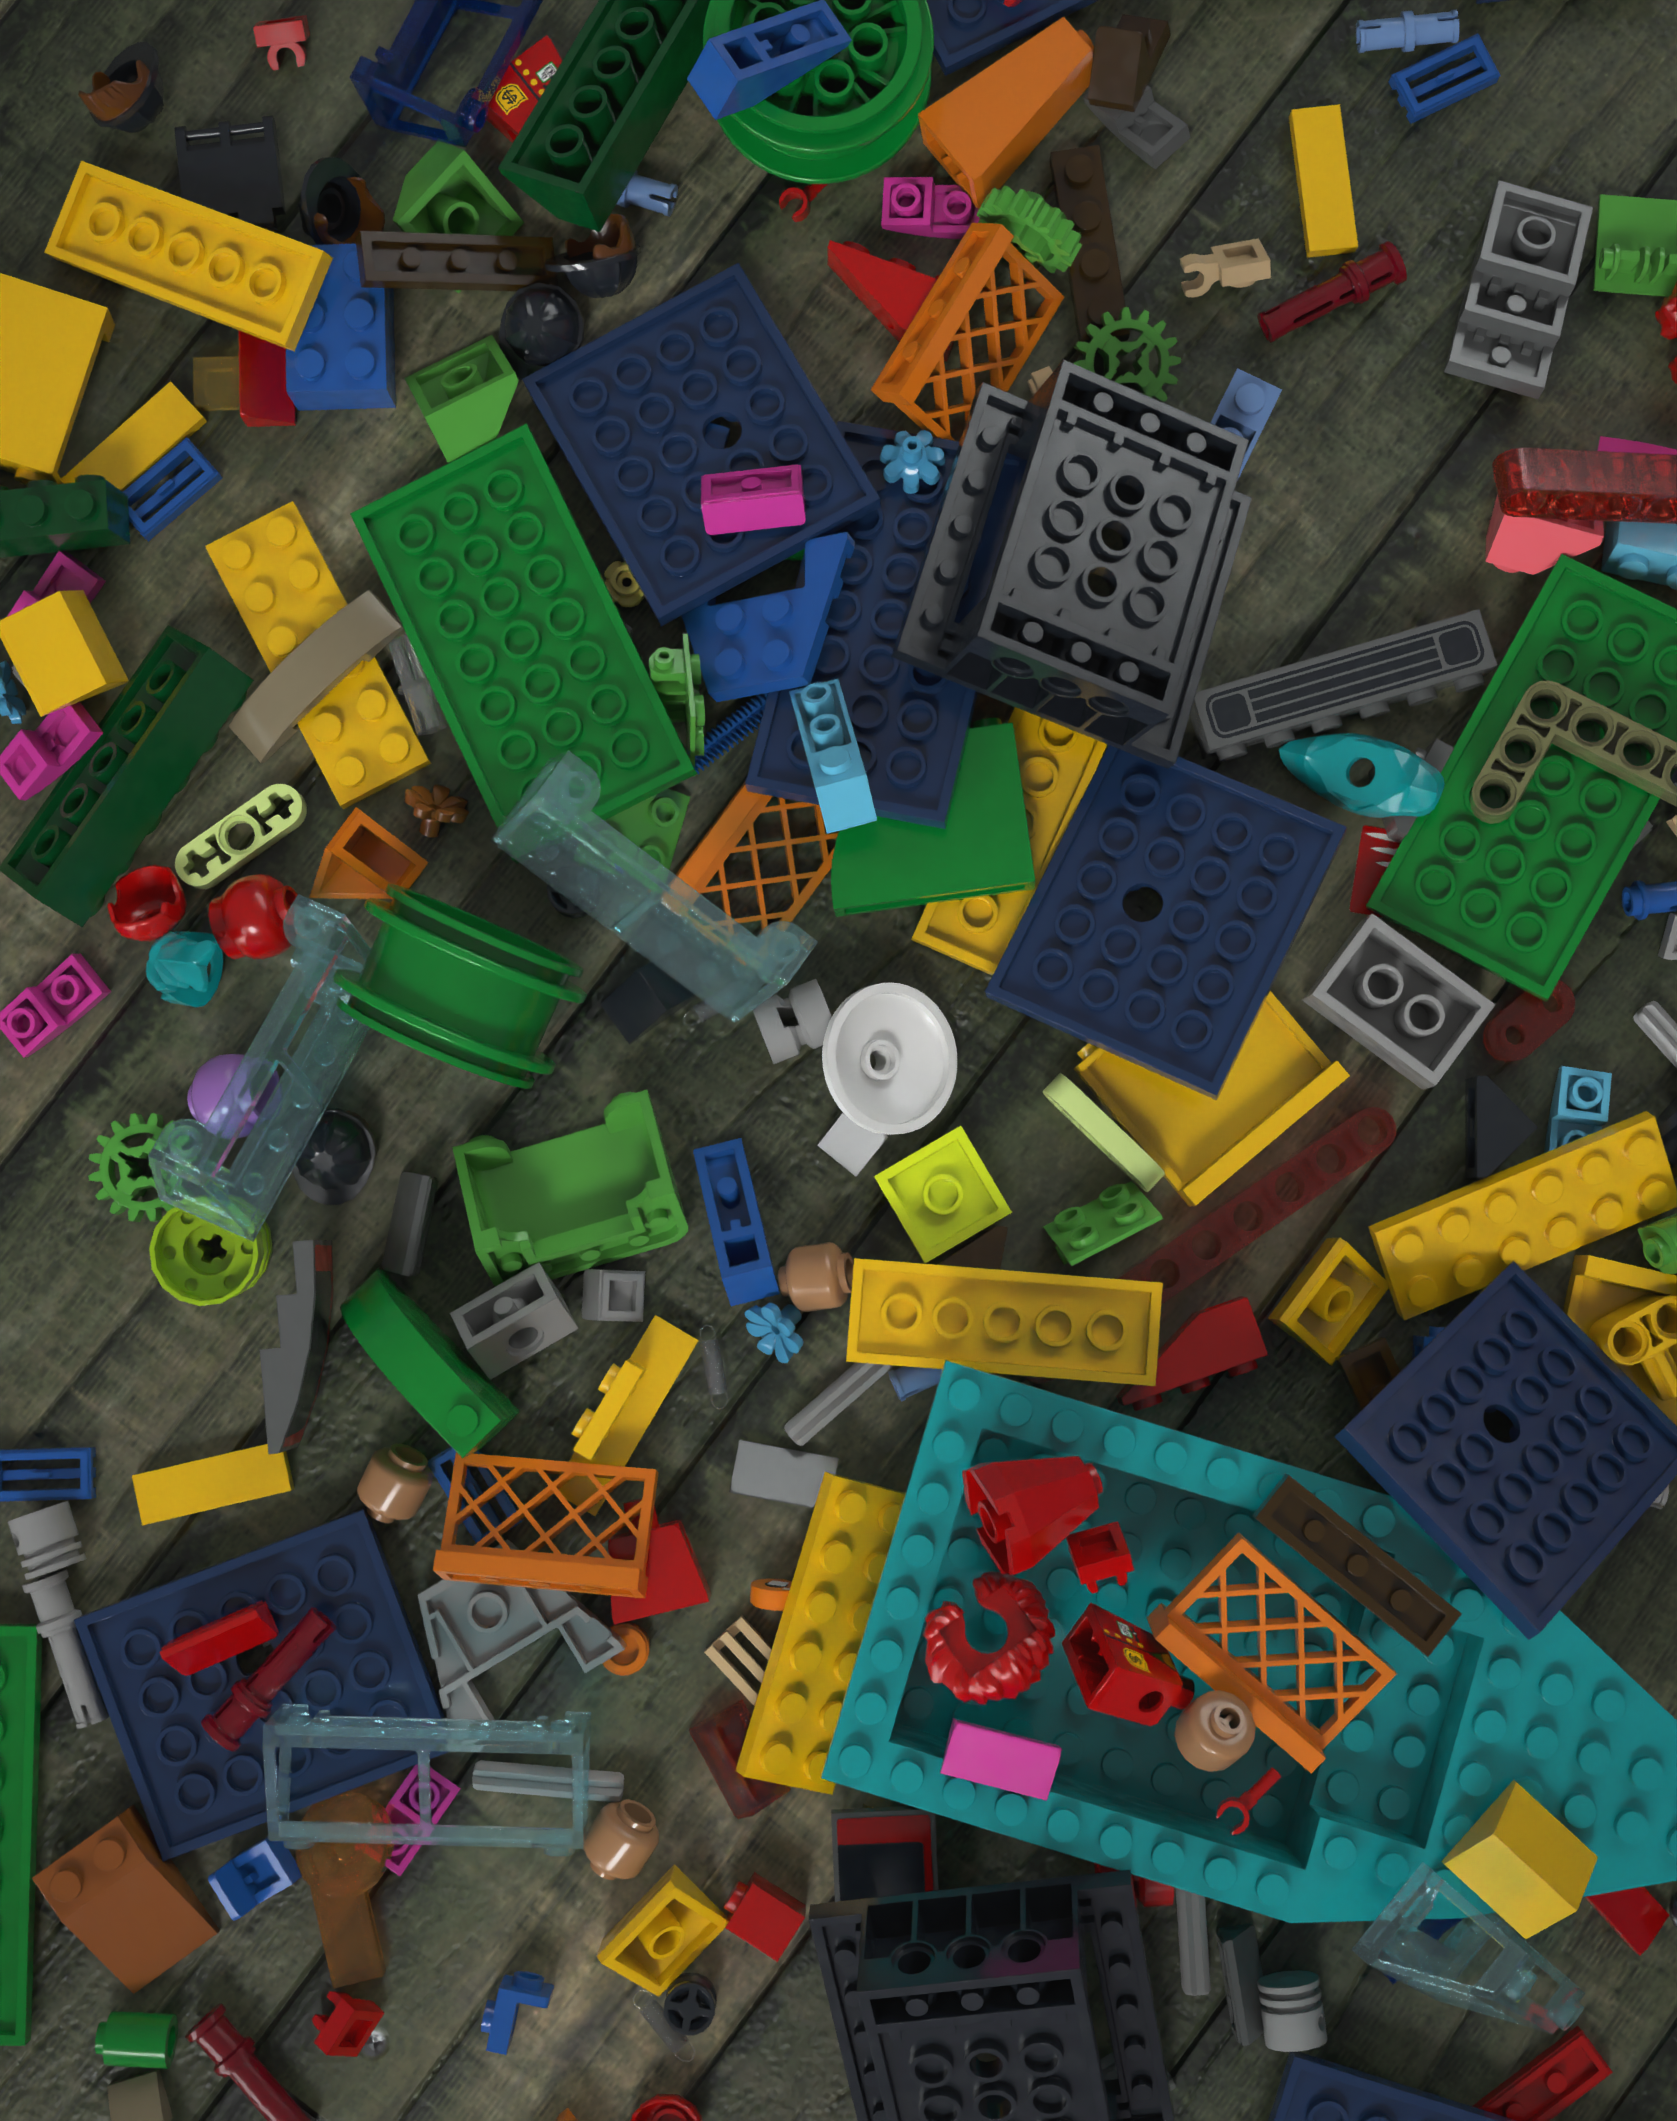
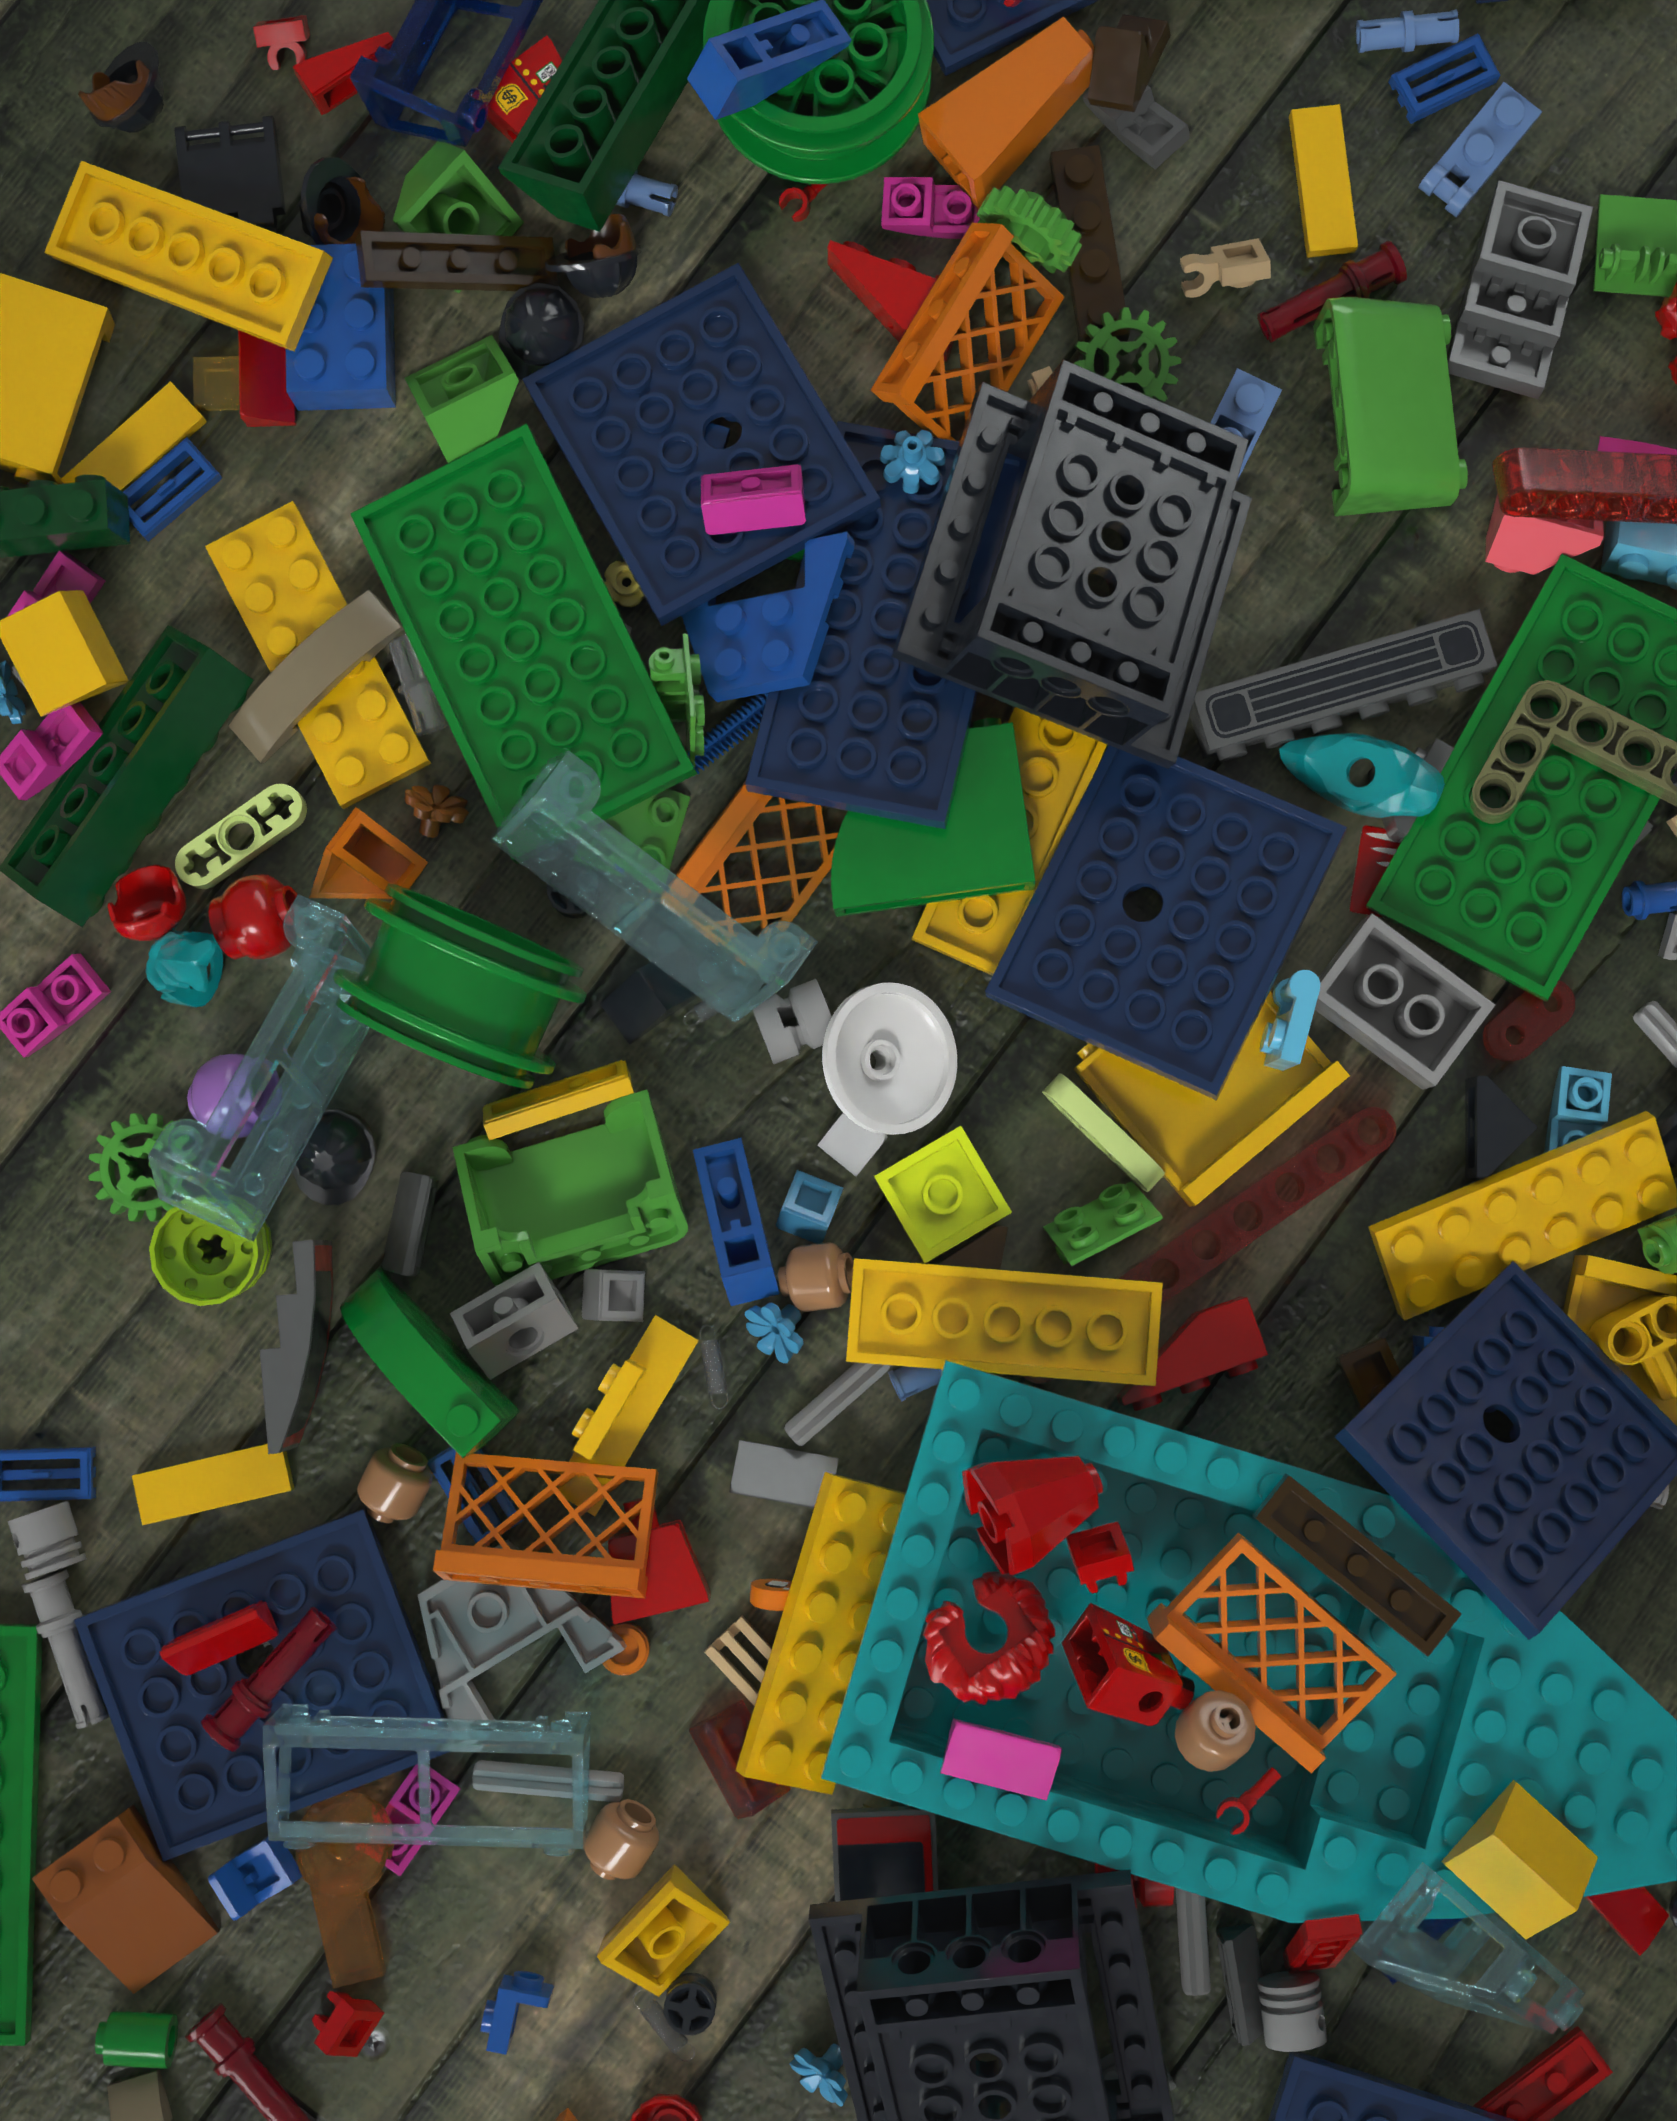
red brick [723,1872,806,1962] -> none
medium azure slope [789,679,877,834] -> none
yellow slope [1268,1237,1389,1366] -> none
none -> red slope [292,32,402,115]
none -> yellow tile [483,1060,634,1141]
none -> dark azure slope [776,1170,843,1244]
none -> dark azure plant [789,2044,848,2107]
none -> medium azure plate [1260,970,1321,1071]
none -> red tile [1283,1914,1363,1973]
none -> bright green windscreen [1313,297,1468,516]
none -> medium blue plate [1418,82,1542,218]

